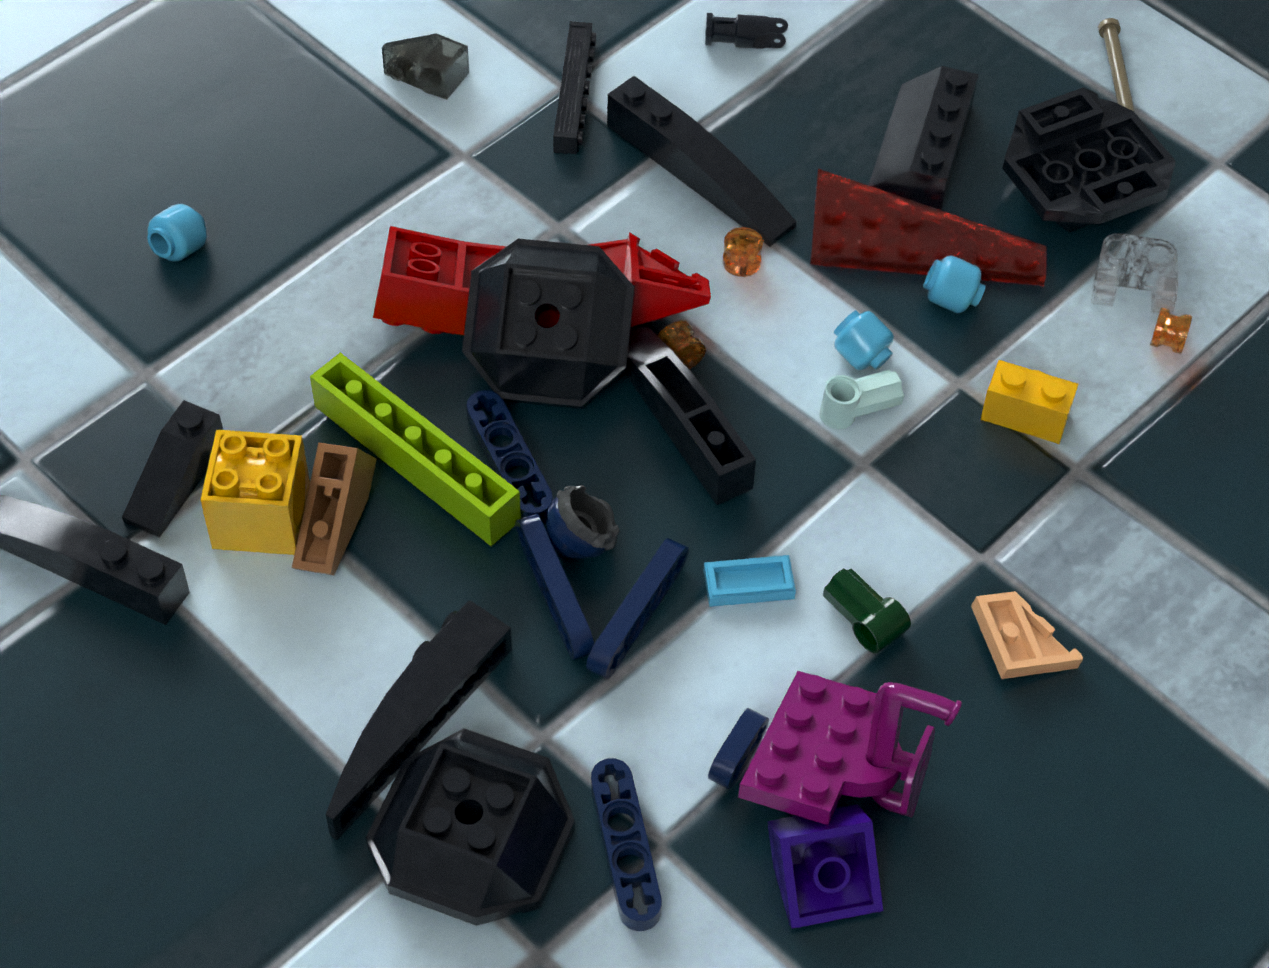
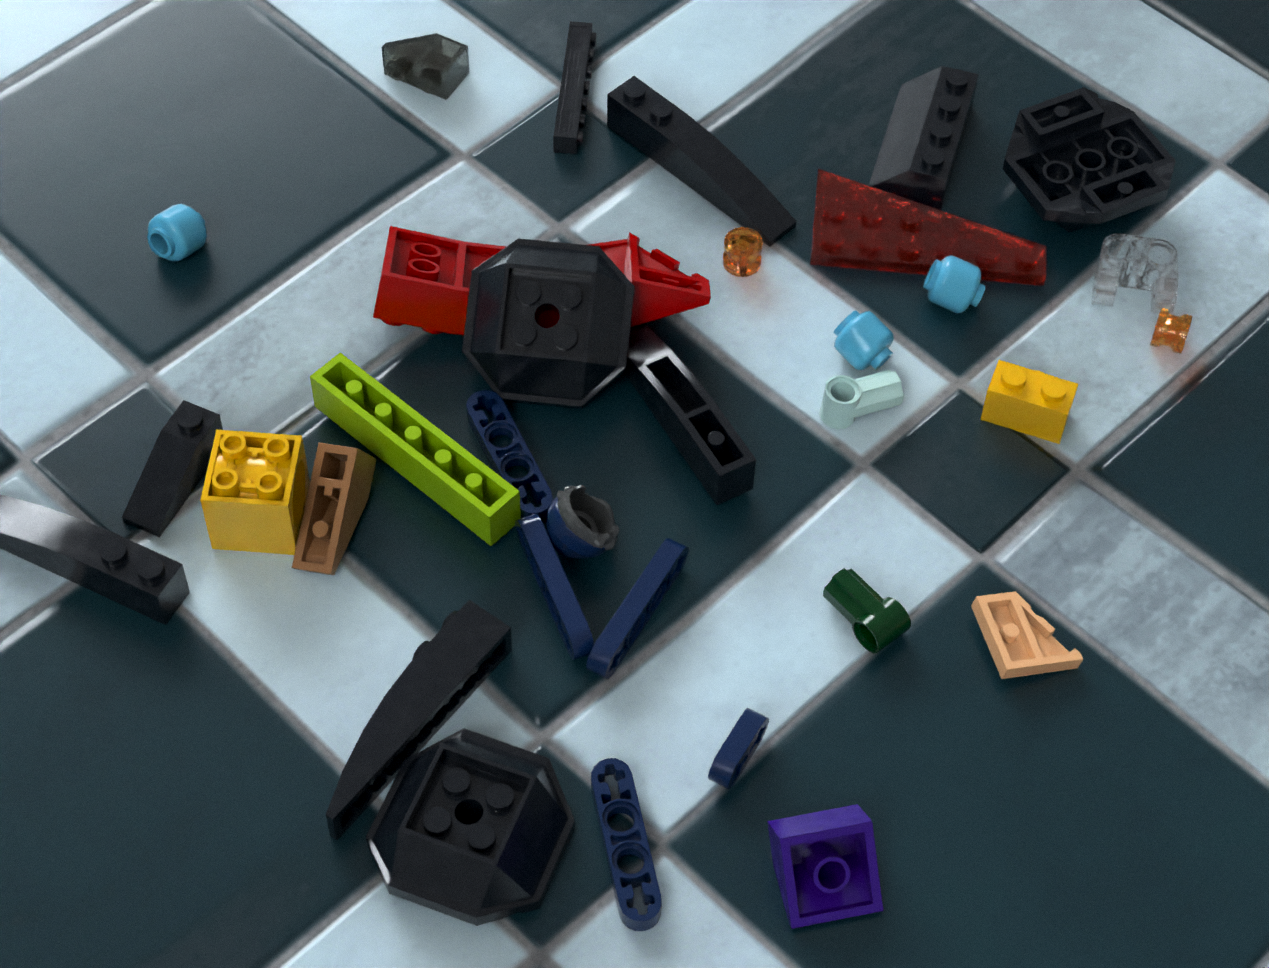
clear orange wheel [658,320,706,369] -> none
medium azure tile [703,555,796,607] -> none
black piece [705,13,788,49] -> none
magenta plate [738,671,962,825] -> none
dark tan bar [1098,18,1135,112] -> none

